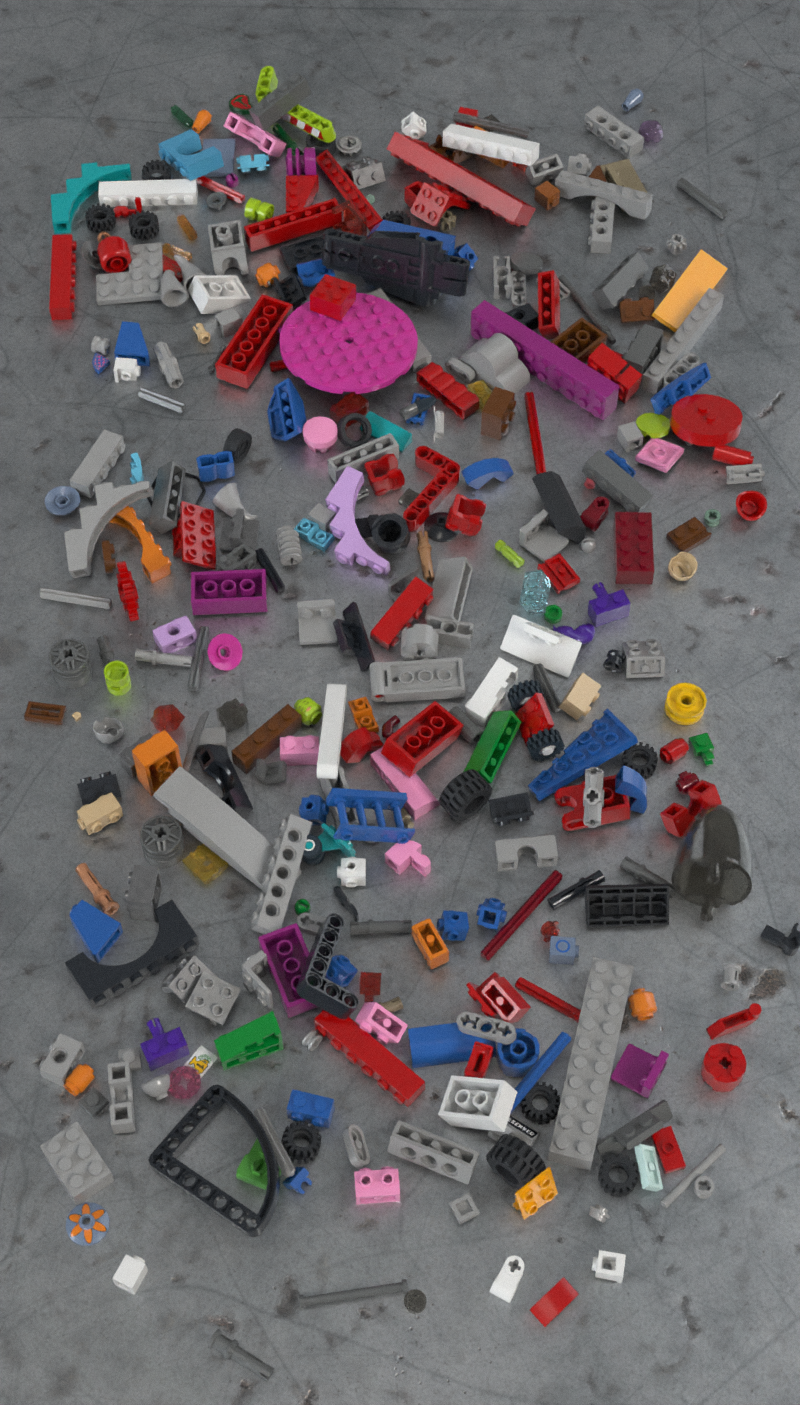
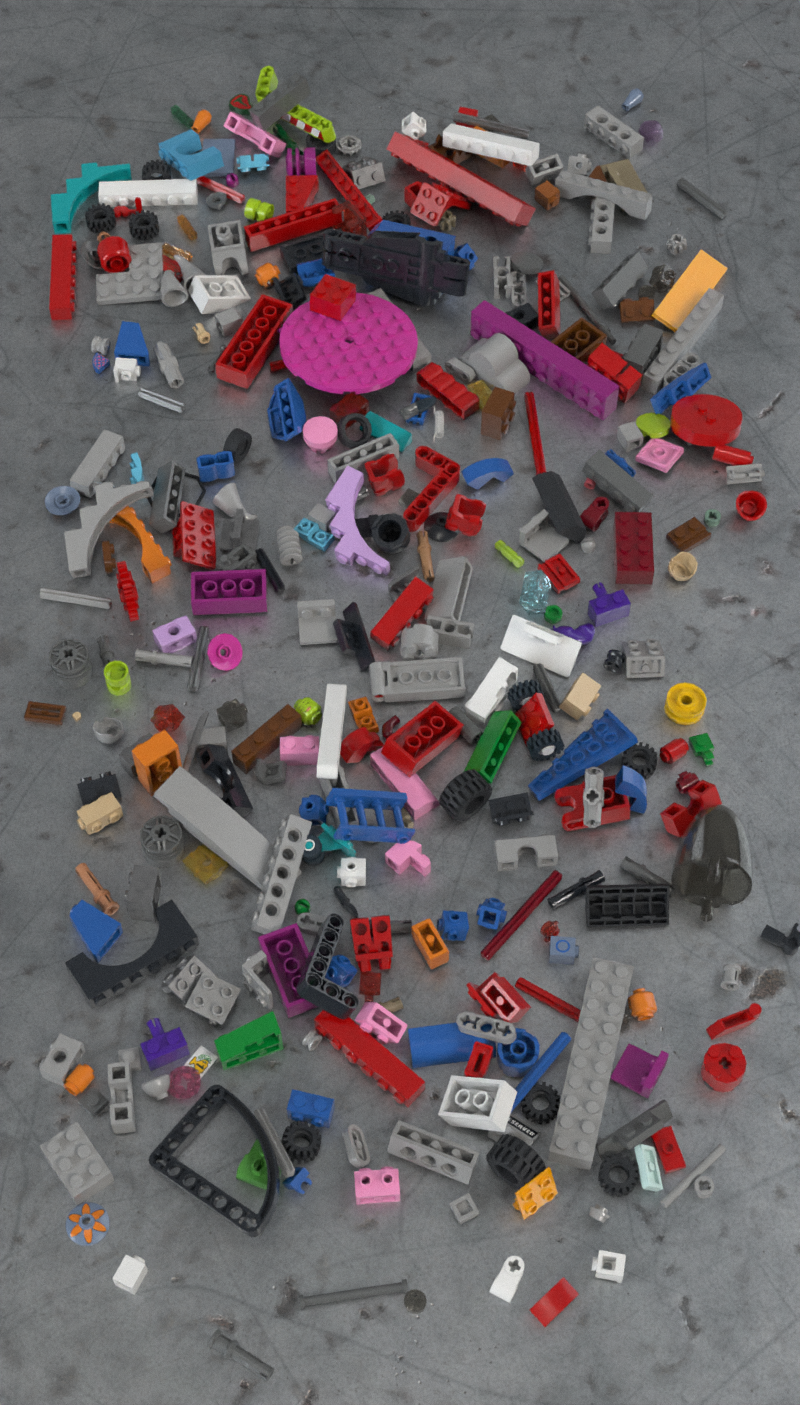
none -> red hips [350,915,393,972]

